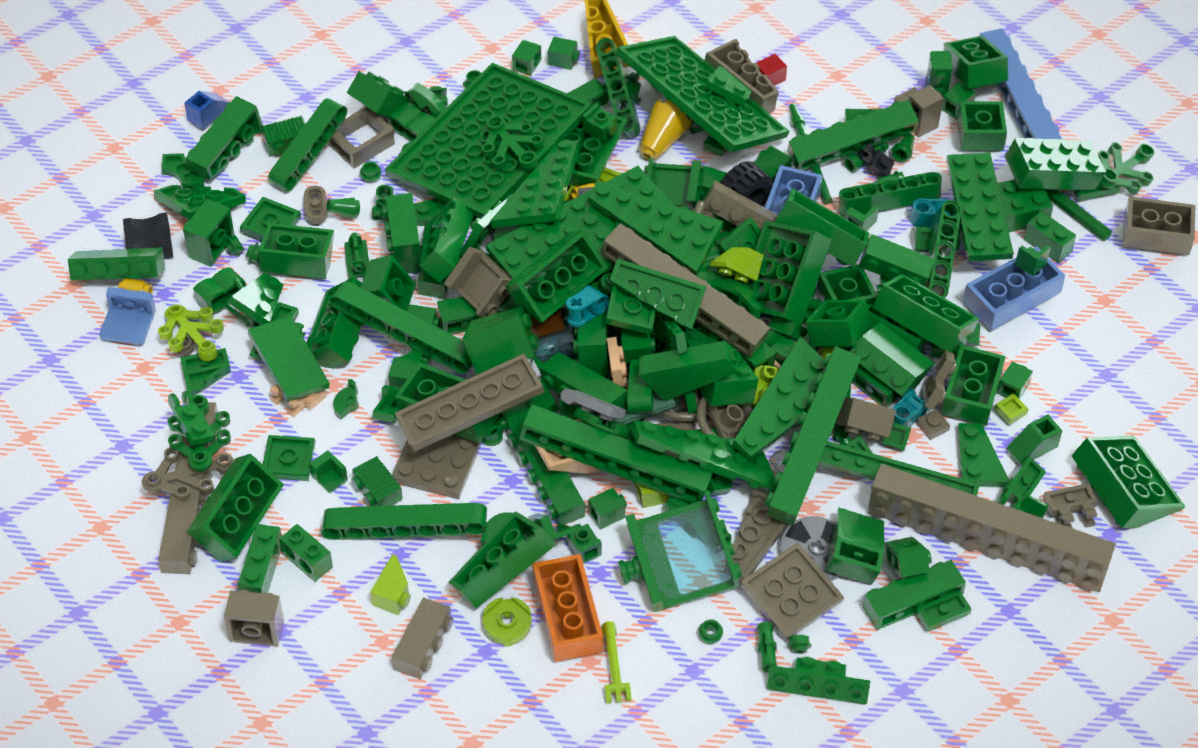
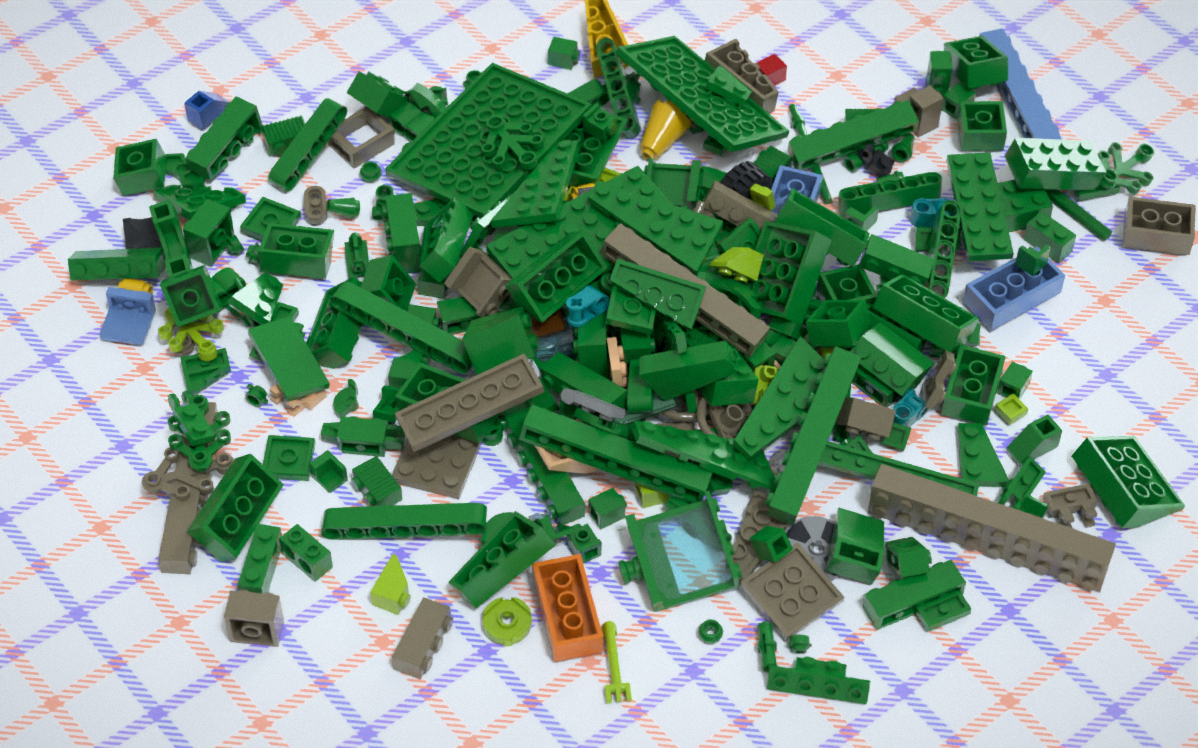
green brick [512,39,542,76] -> none
dark tan plate [917,409,950,440] -> none
none -> green brick [113,138,166,196]
none -> green arch [149,199,193,278]
none -> green brick [160,264,222,327]
none -> green plate [245,384,268,407]
none -> green hinge [321,416,405,457]
none -> green brick [749,525,793,563]
none -> lime plate [750,184,776,211]

